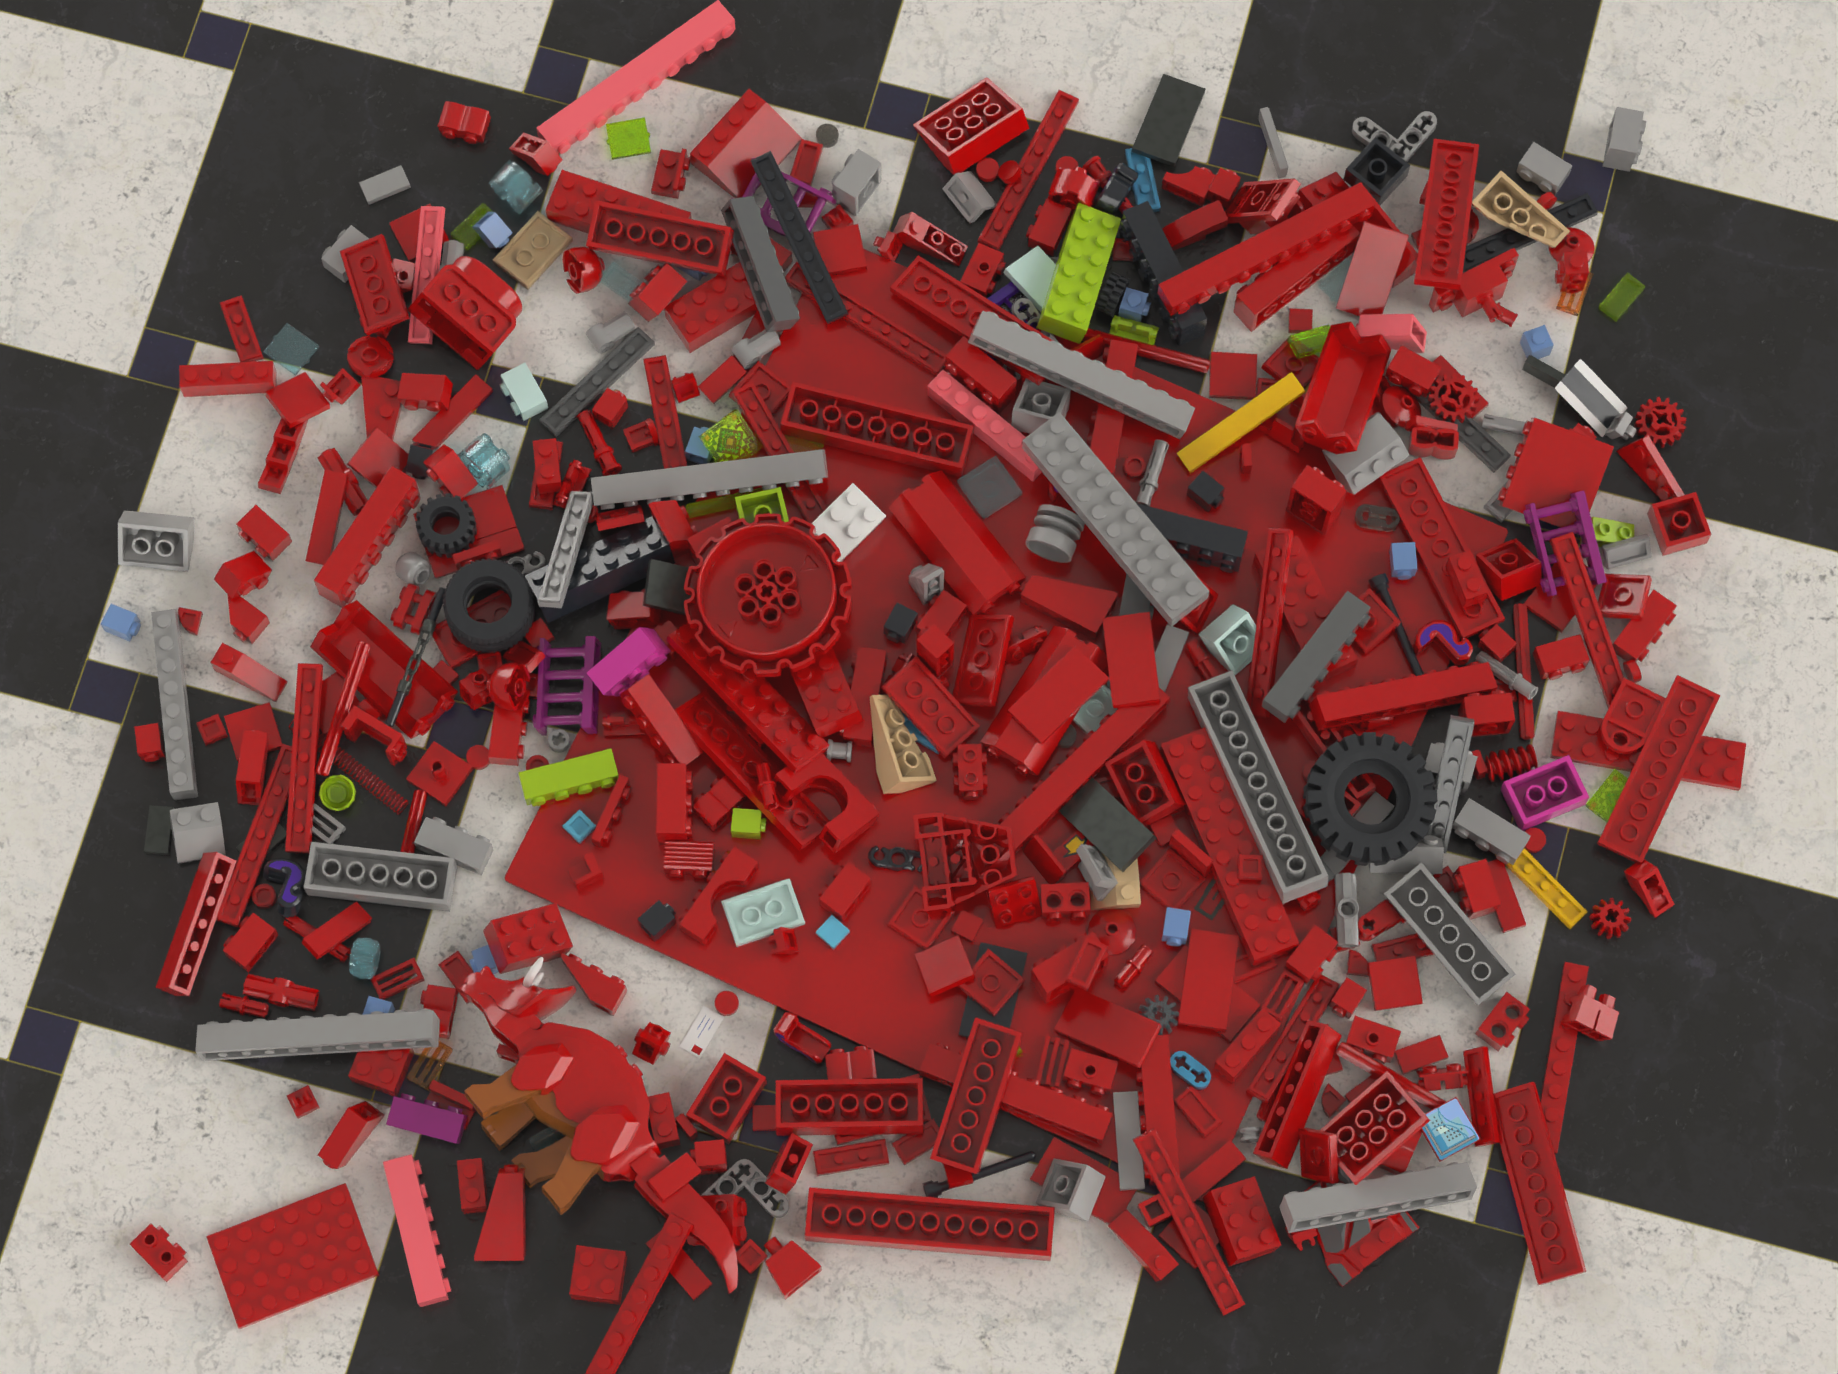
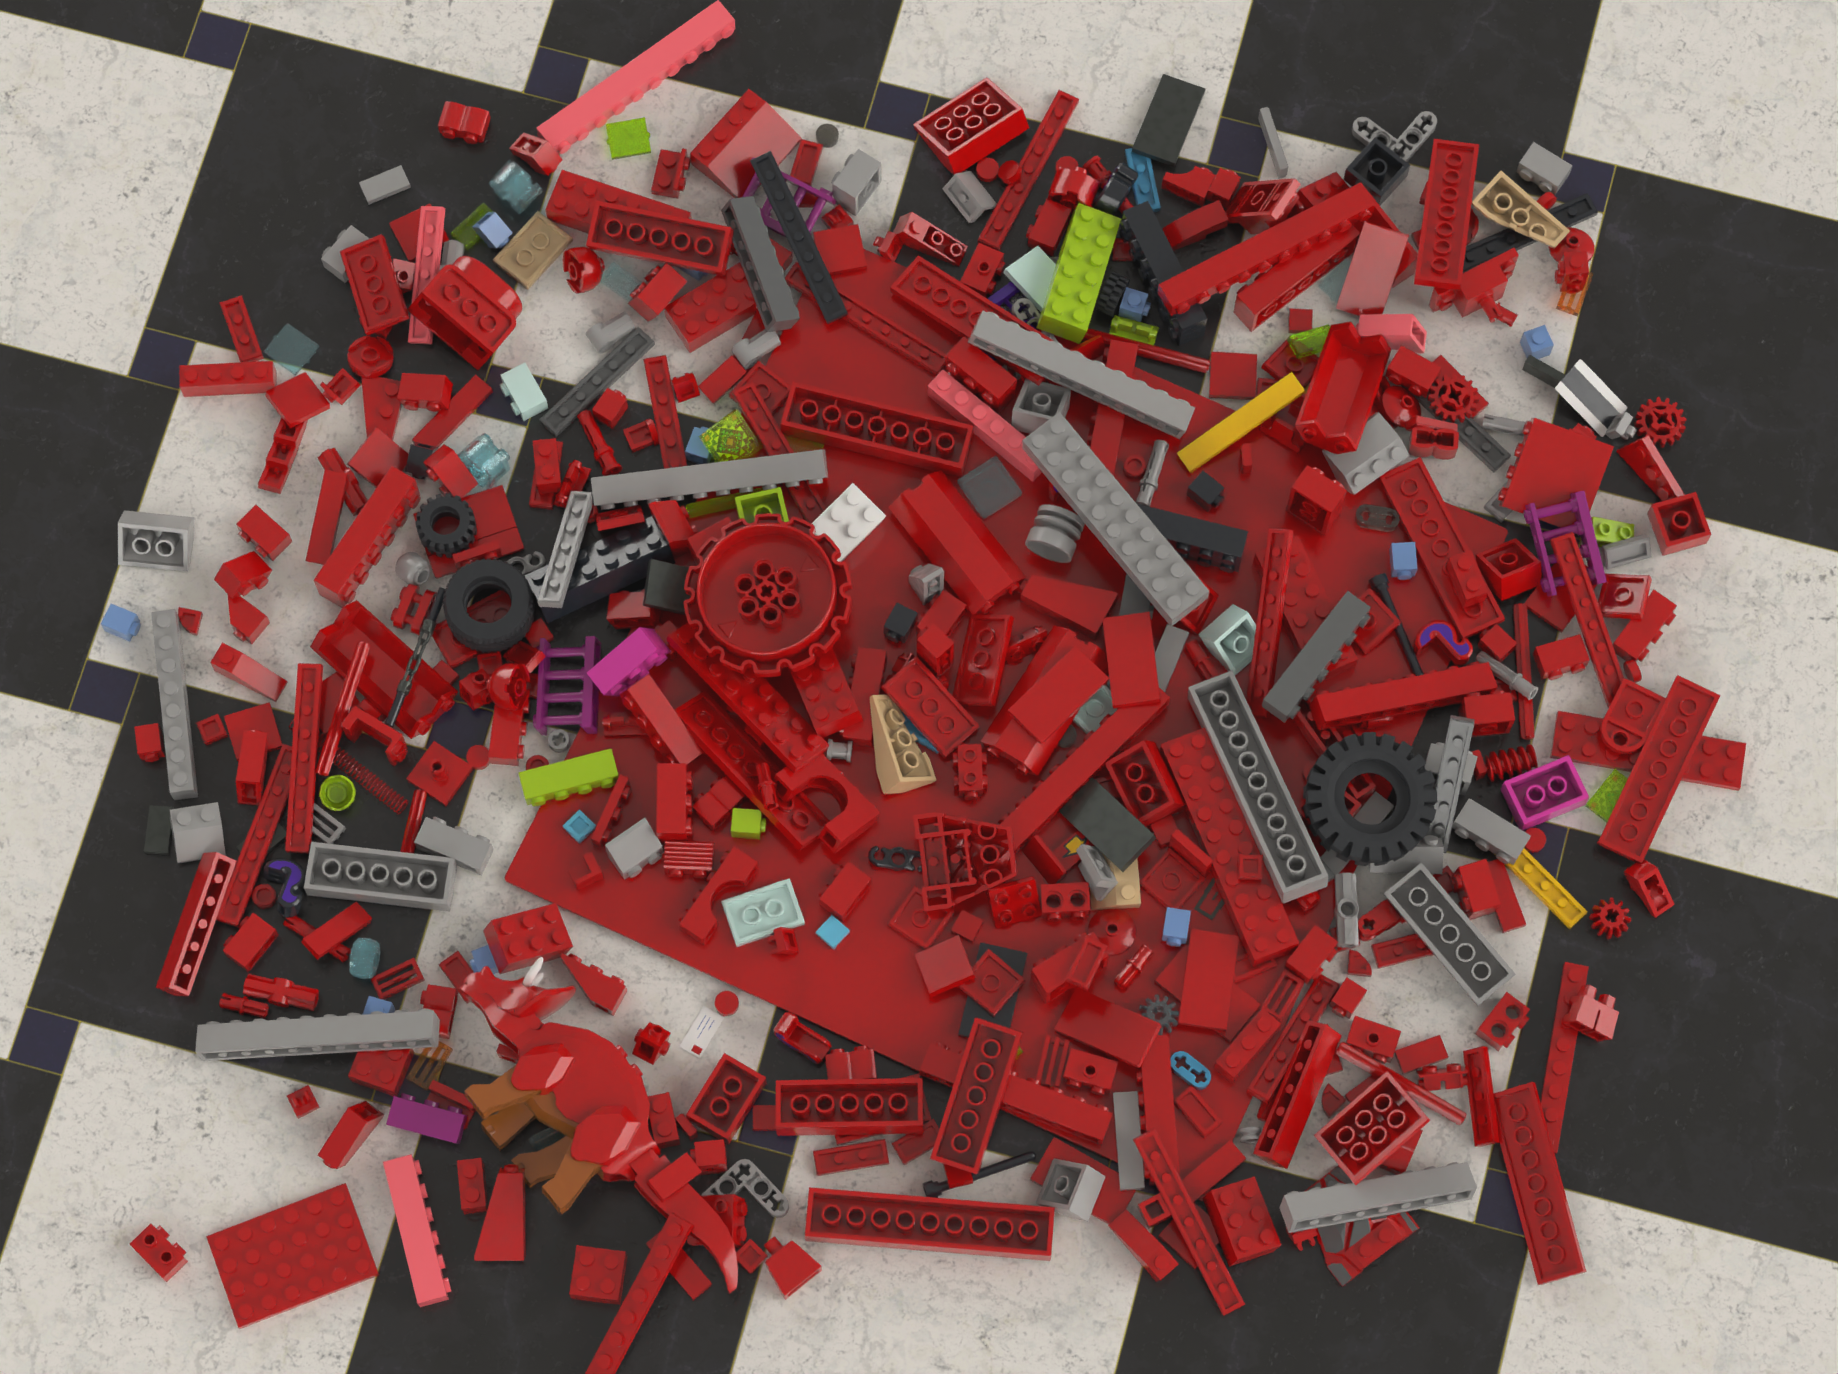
black brick [637,900,676,942] -> none
red brick [765,1133,813,1195] -> none
red tile [1299,1128,1339,1184] -> none
red tile [1367,956,1423,1011] -> none
piece [1421,1097,1481,1162] -> none
clear neon green tile [1599,273,1646,322] -> none
light grey brick [1602,107,1646,172] -> none
none -> light grey slope [605,818,664,880]

